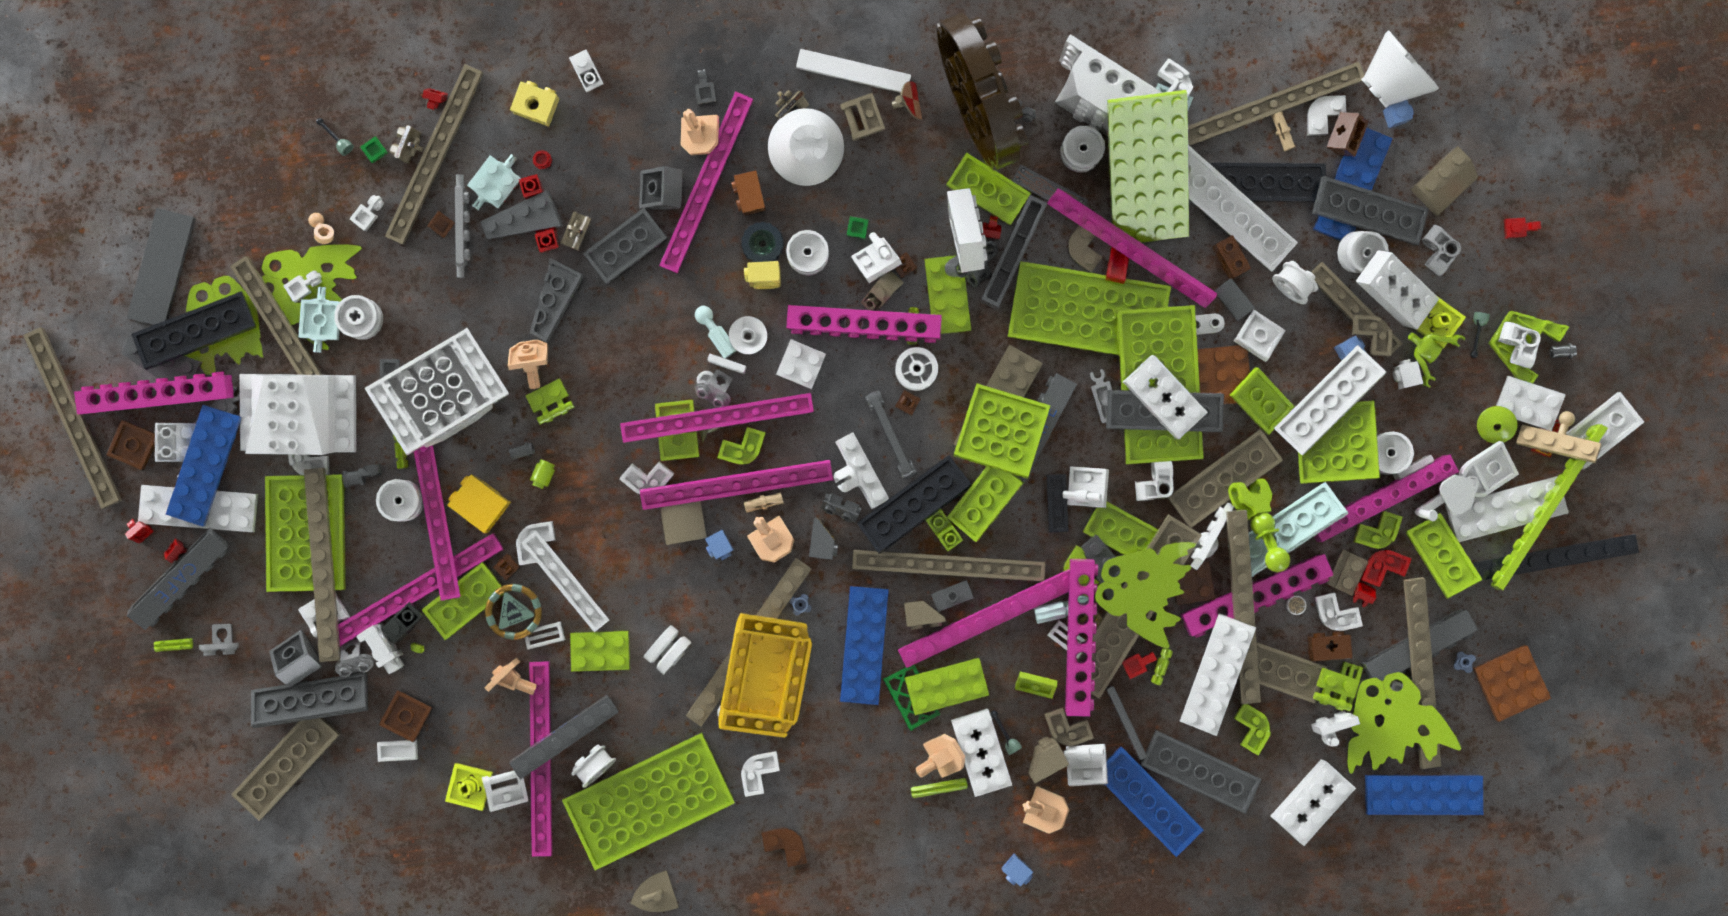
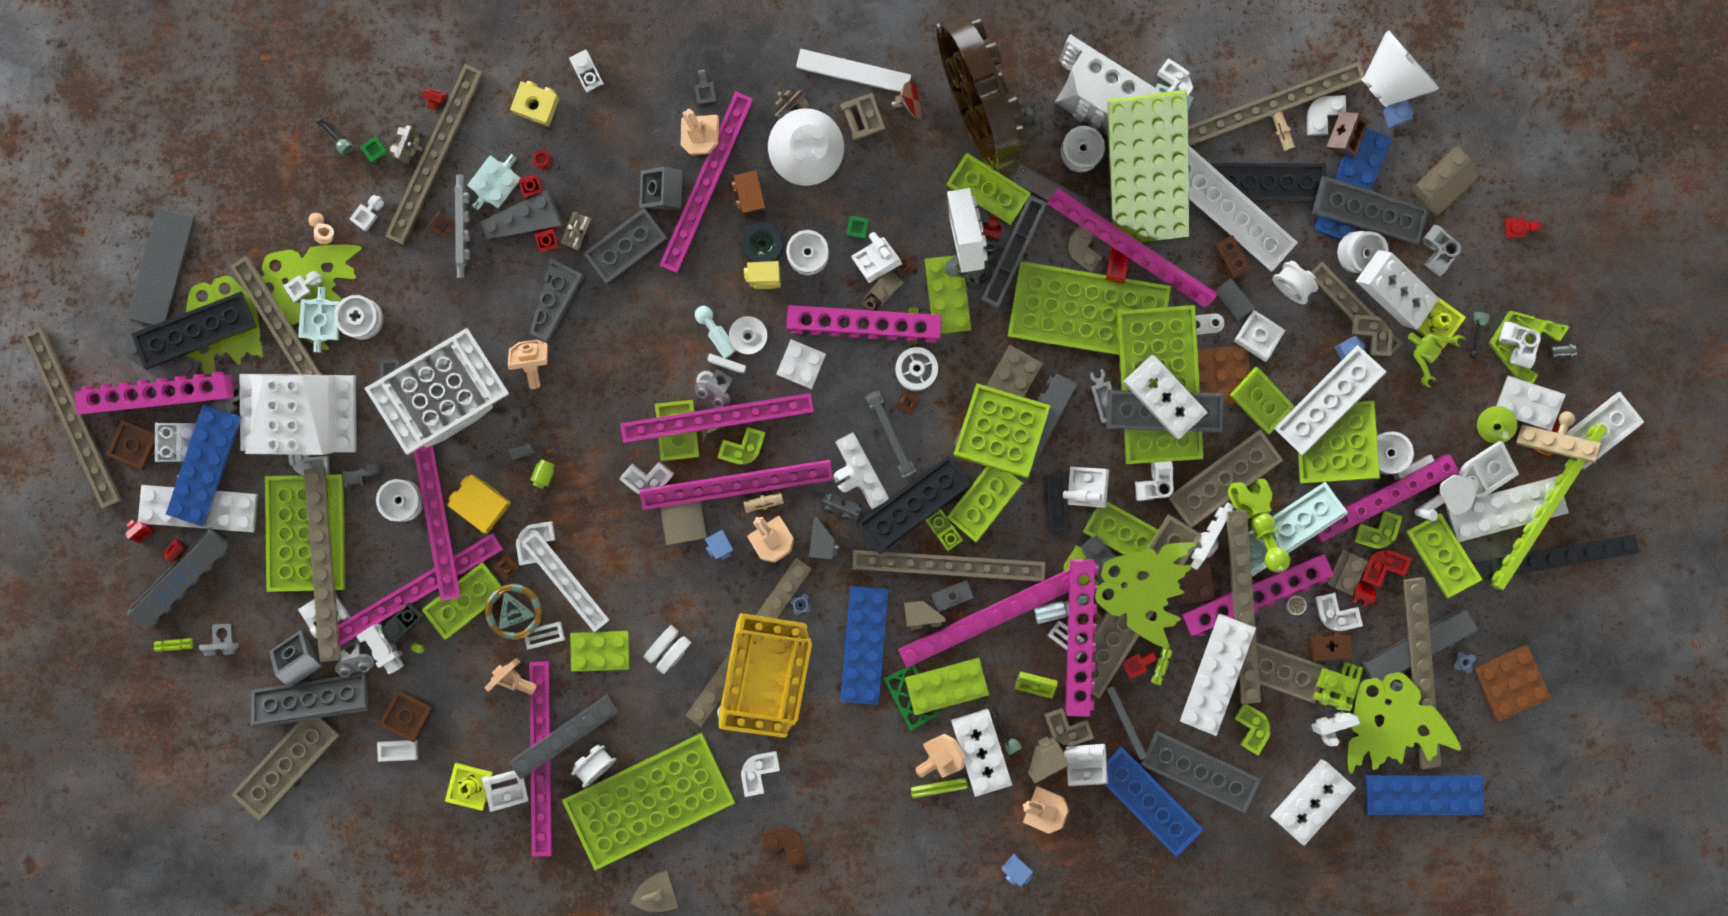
lime axle [393,434,408,469] -> none
lime plate [526,378,574,425] -> none
white brick [1393,359,1423,389] -> none

